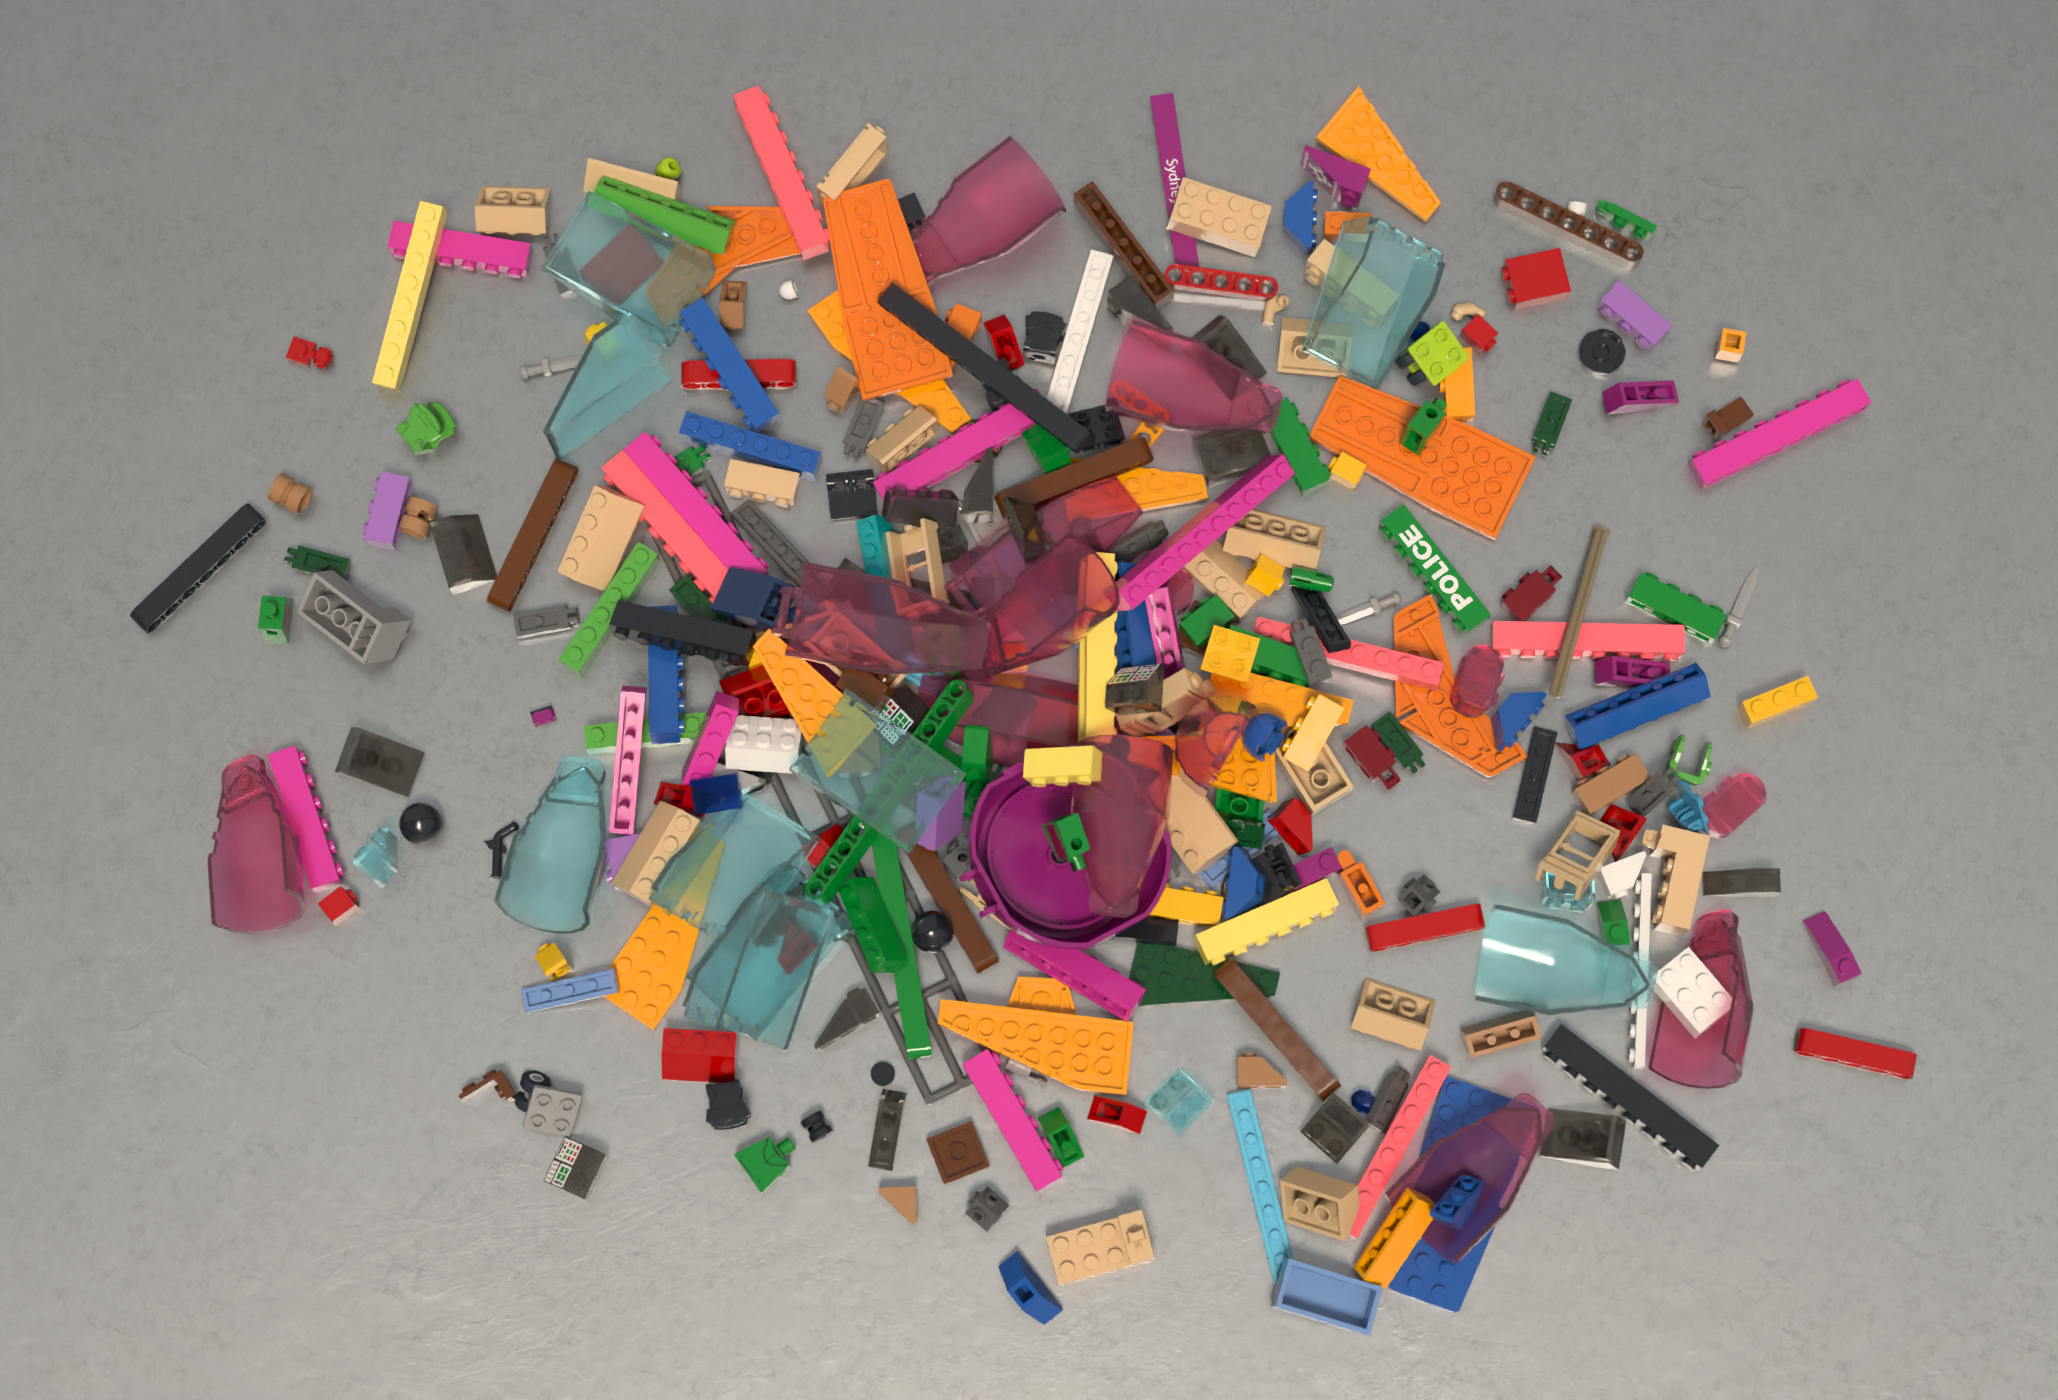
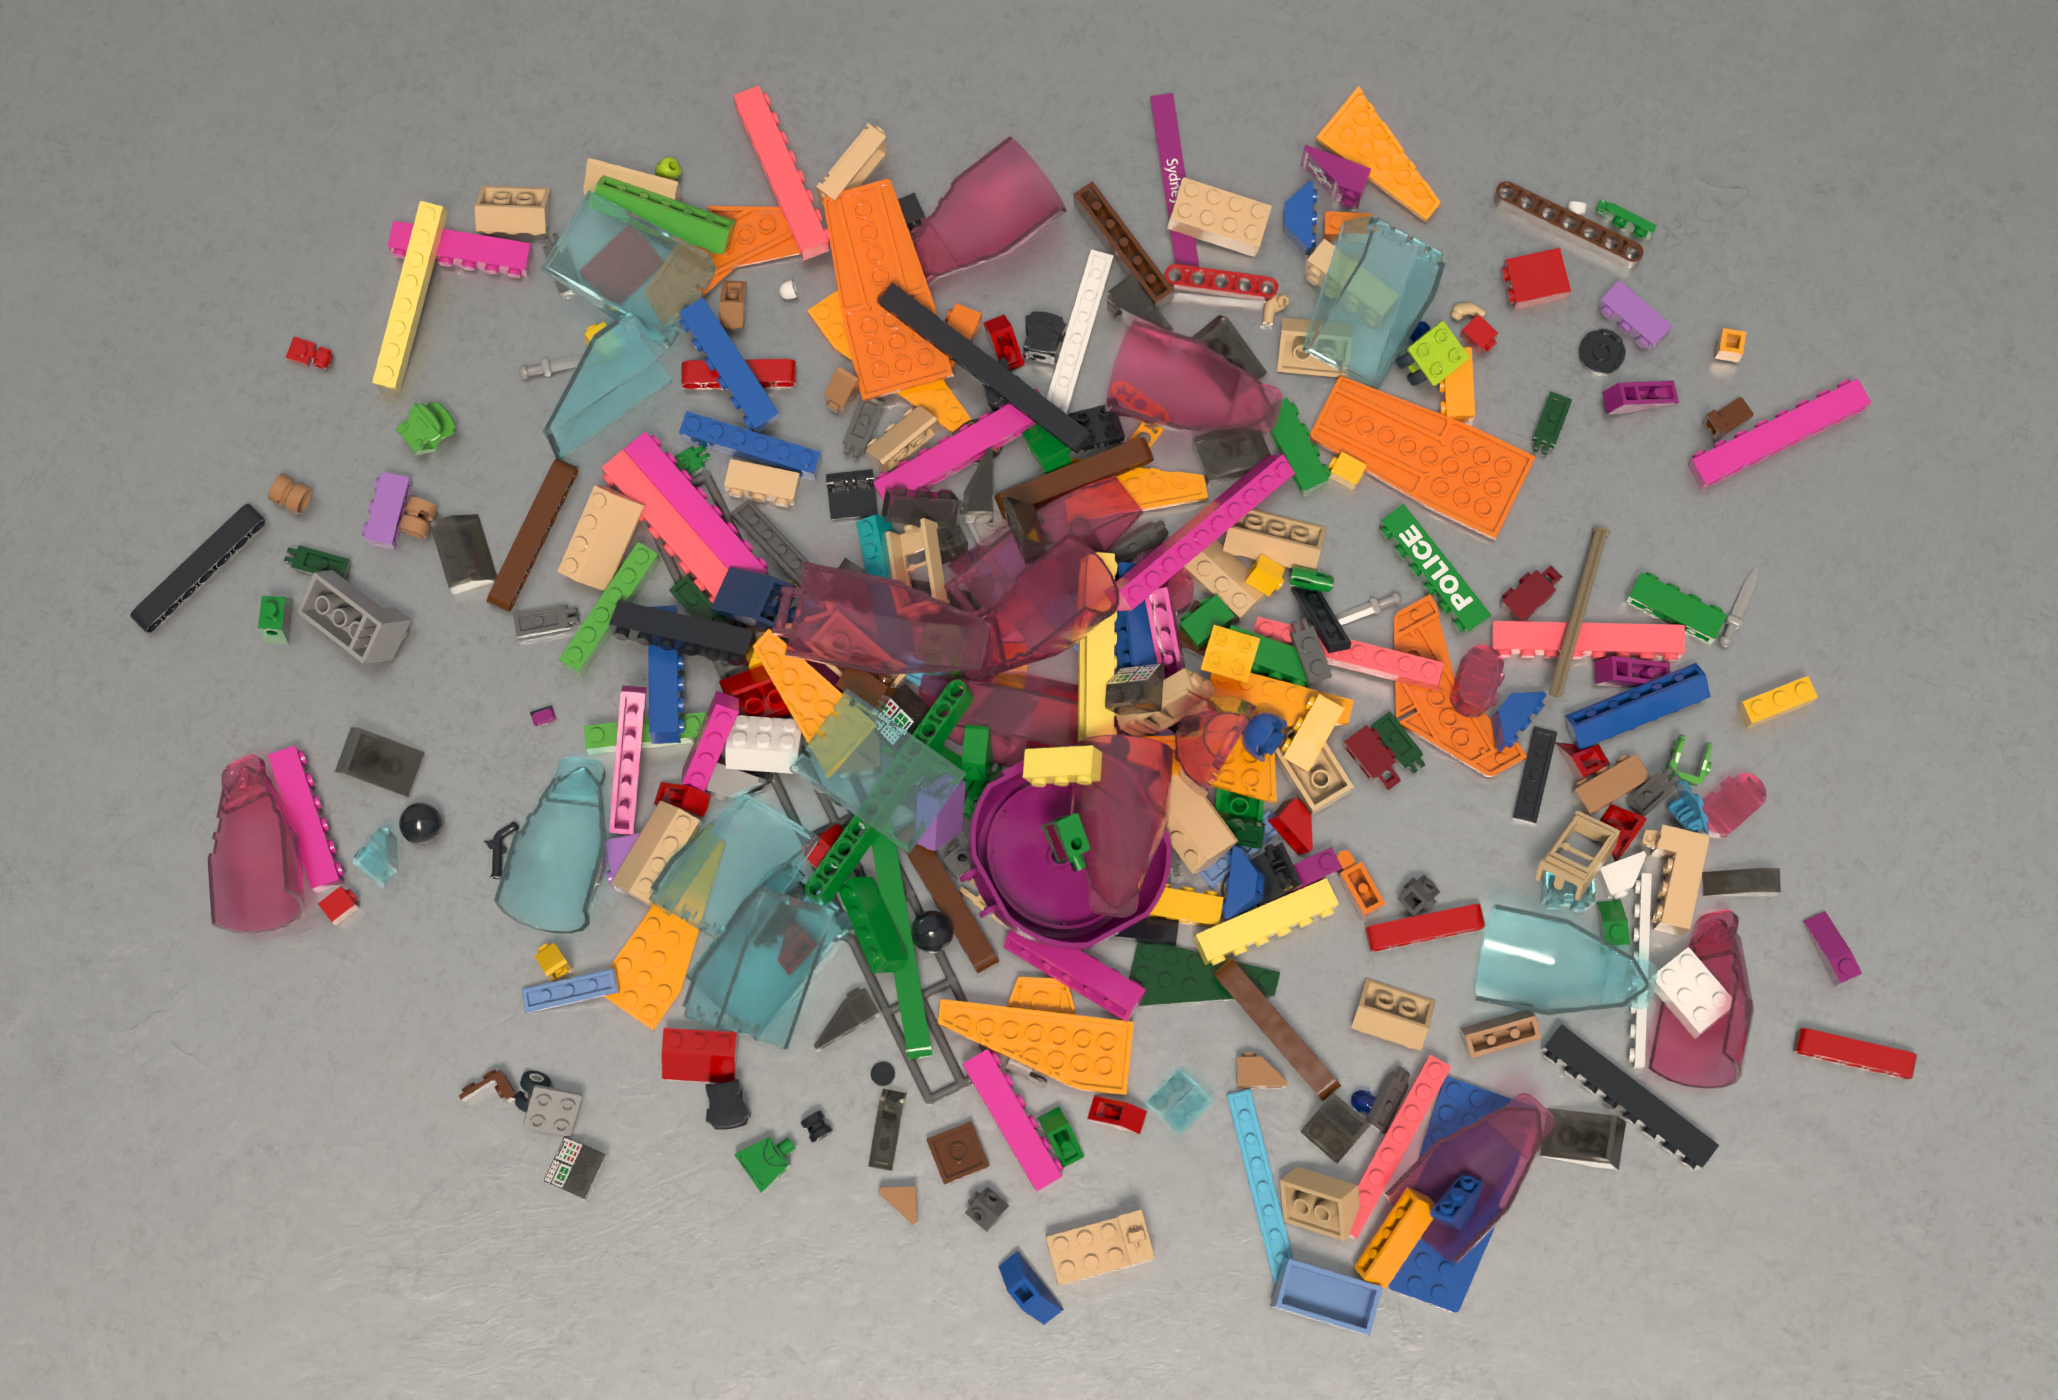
clear blue plate [689,772,744,815] -> none
green torso [1400,398,1447,456] -> none

